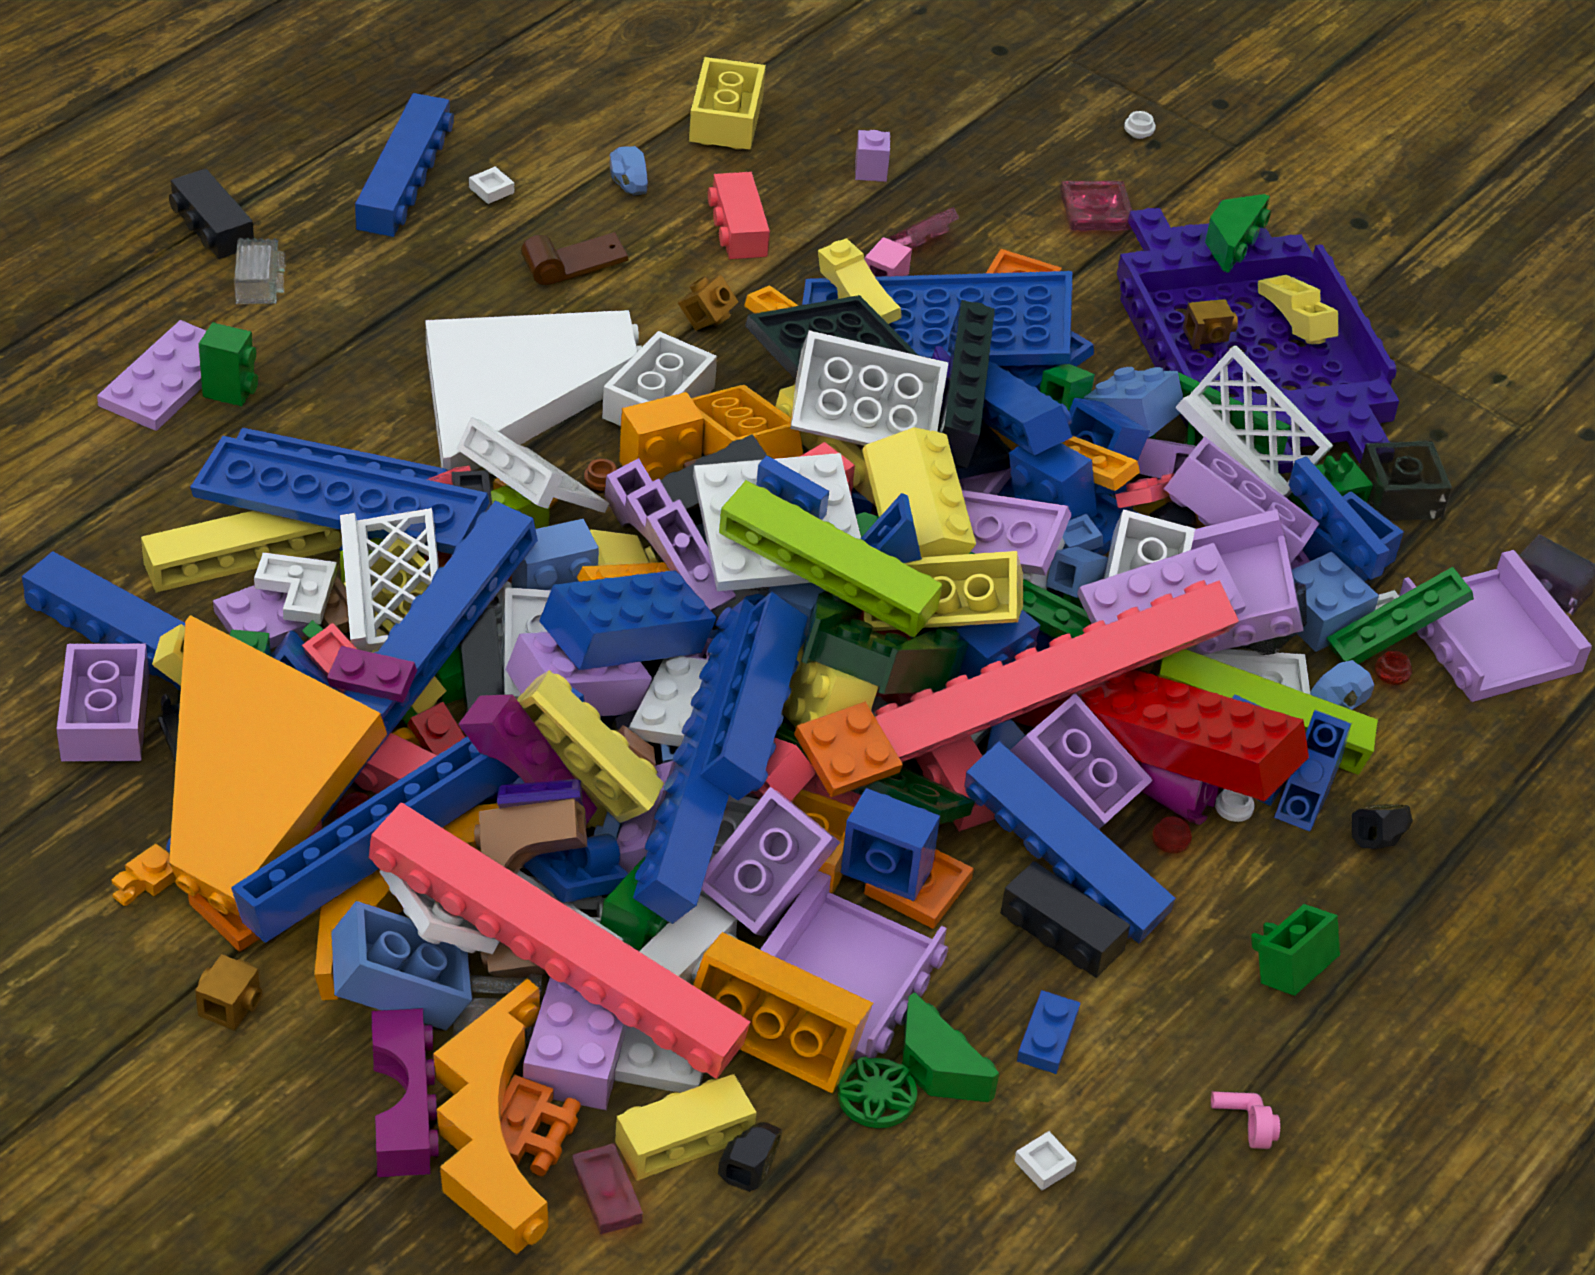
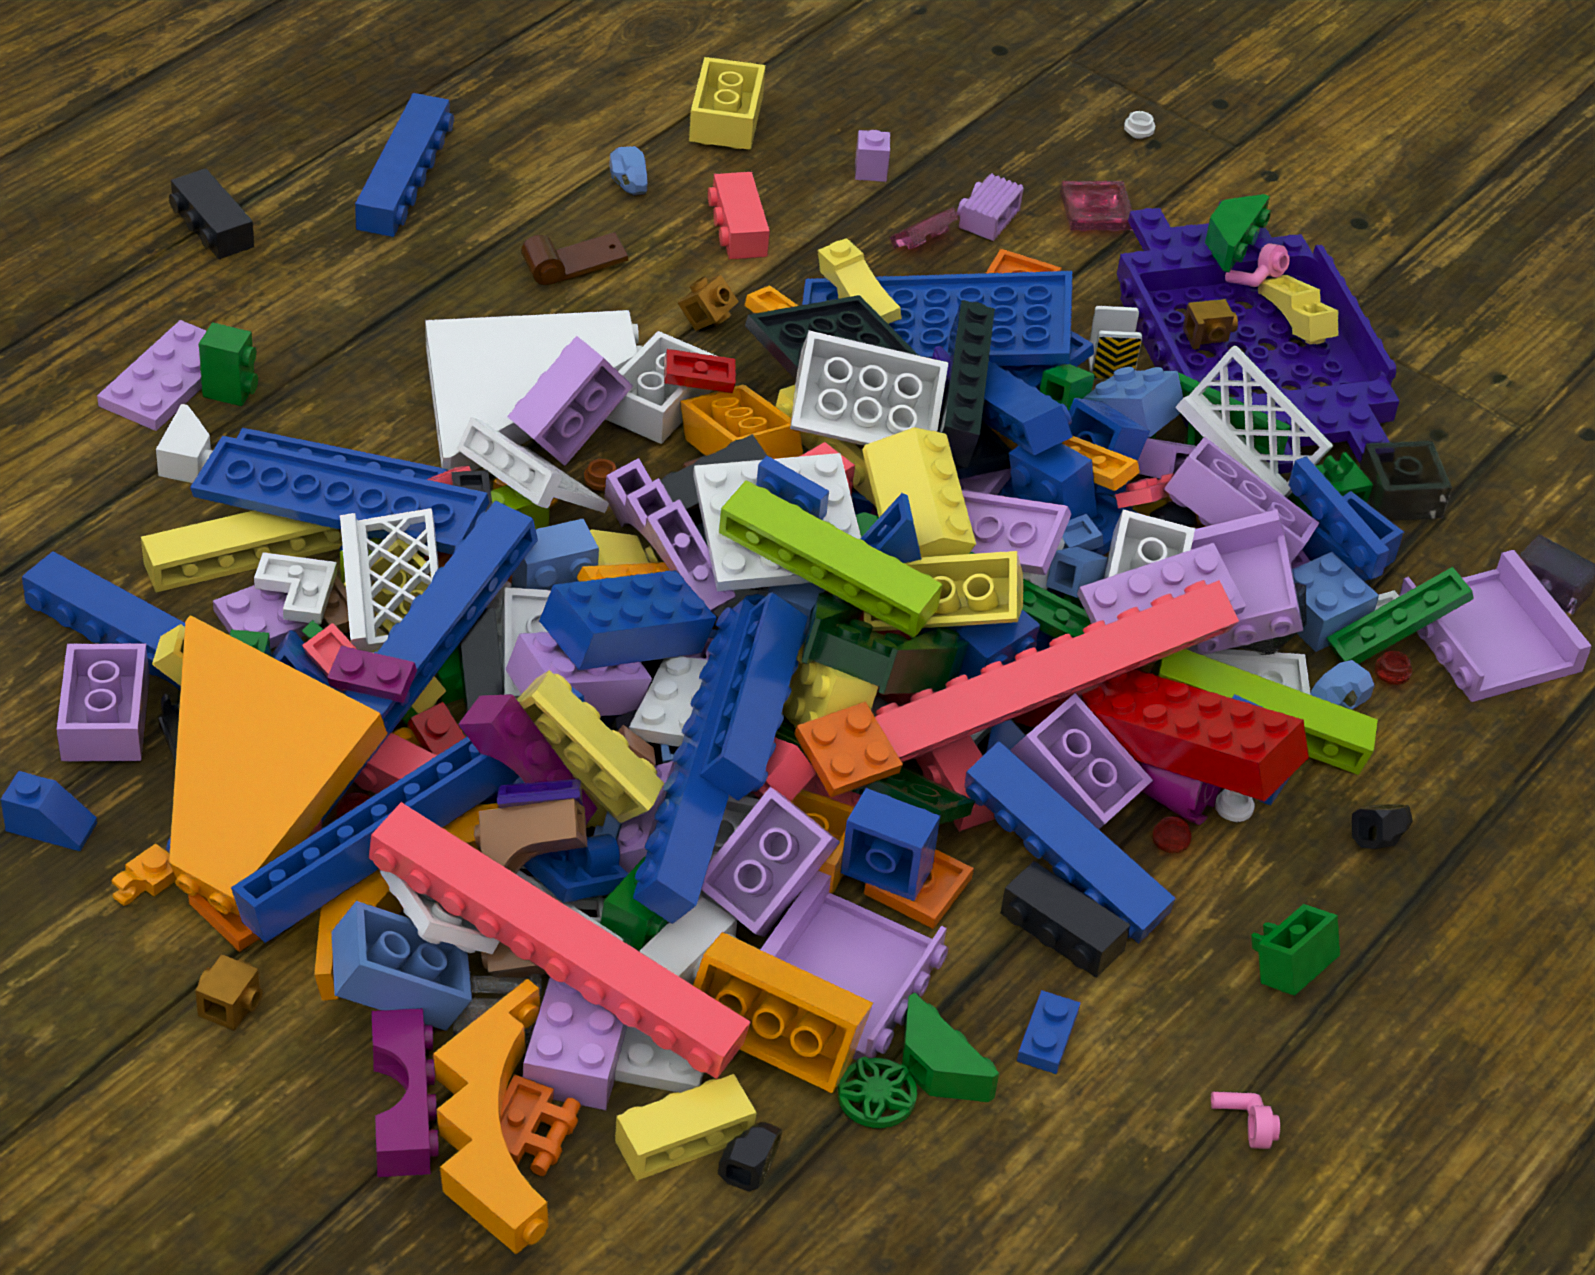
clear brick [234,238,285,304] -> none
white plate [469,167,514,204] -> none
clear pink plate [572,1143,643,1235] -> none
light orange brick [619,392,704,482] -> none
bright pink brick [865,237,912,277] -> none
white plate [1014,1131,1077,1190] -> none
blue slope [1274,710,1352,831] -> none
none -> blue slope [0,771,97,851]
none -> white slope [156,404,213,483]
none -> lavender brick [507,336,633,466]
none -> red plate [664,349,735,393]
none -> lavender brick [957,173,1024,241]
none -> piece [1088,306,1142,380]
none -> bright pink plate [1225,243,1290,287]

